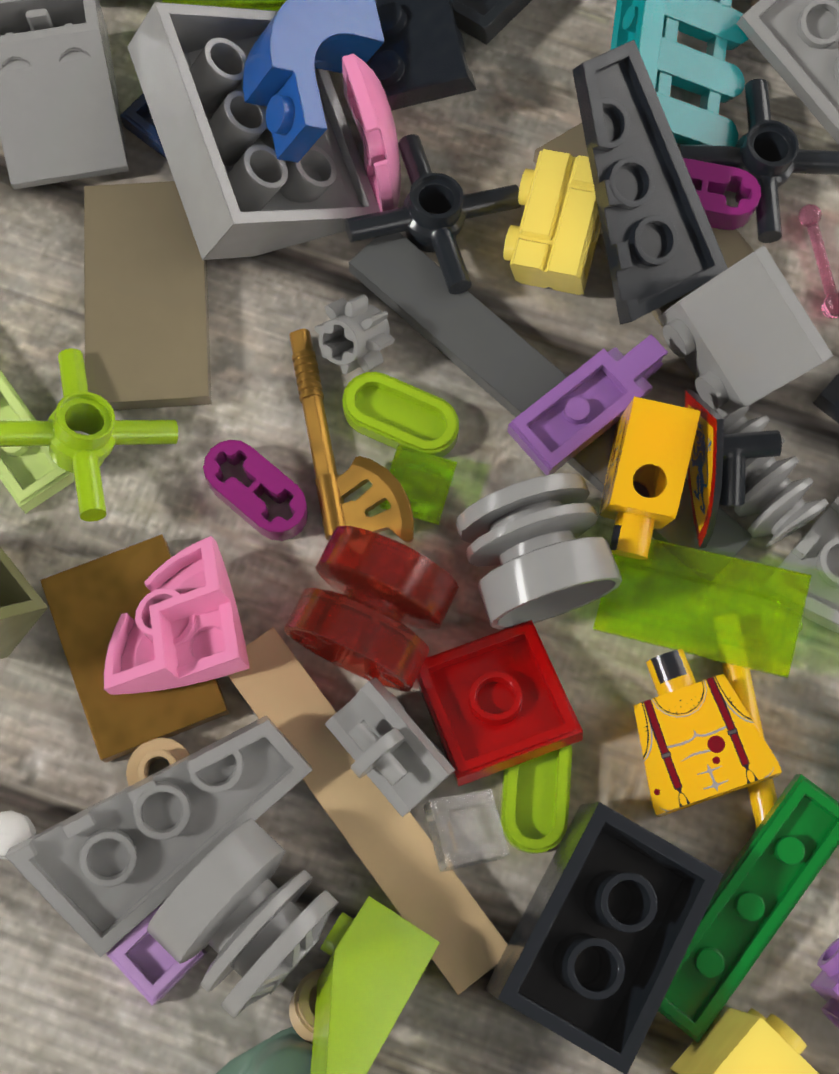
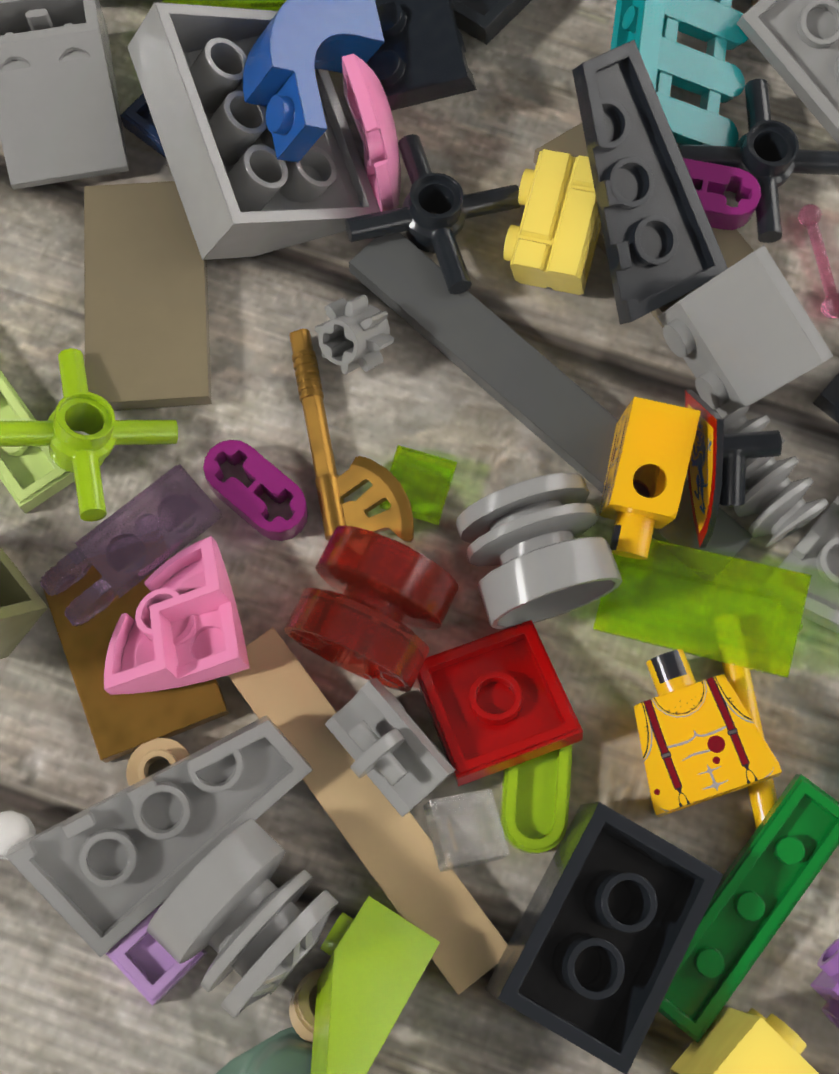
lime tile [342,372,459,461] -> none
medium lavender hinge [507,334,668,475] -> none
none -> clear purple hinge [39,464,222,627]

